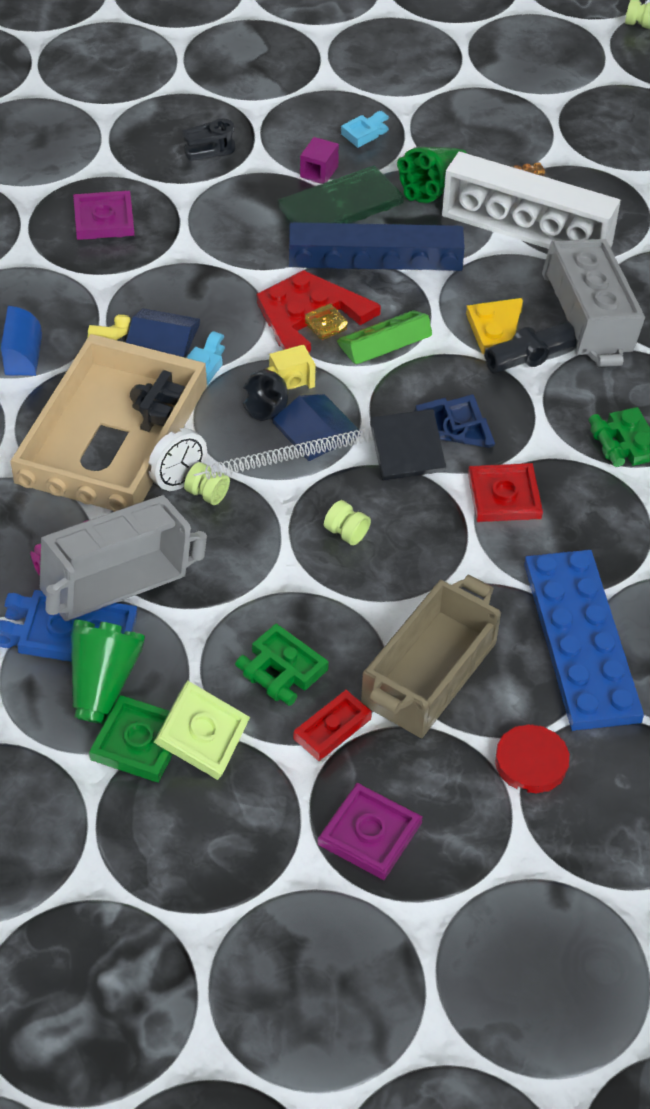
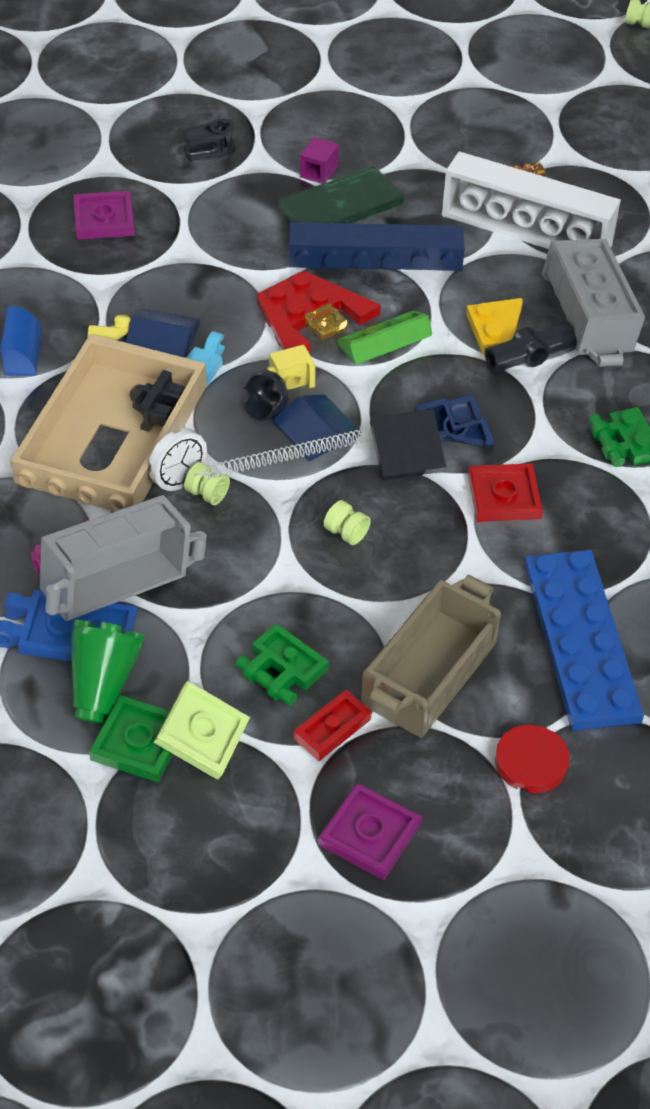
medium azure plate [341,111,389,148] -> none
green cone [397,147,467,203] -> none

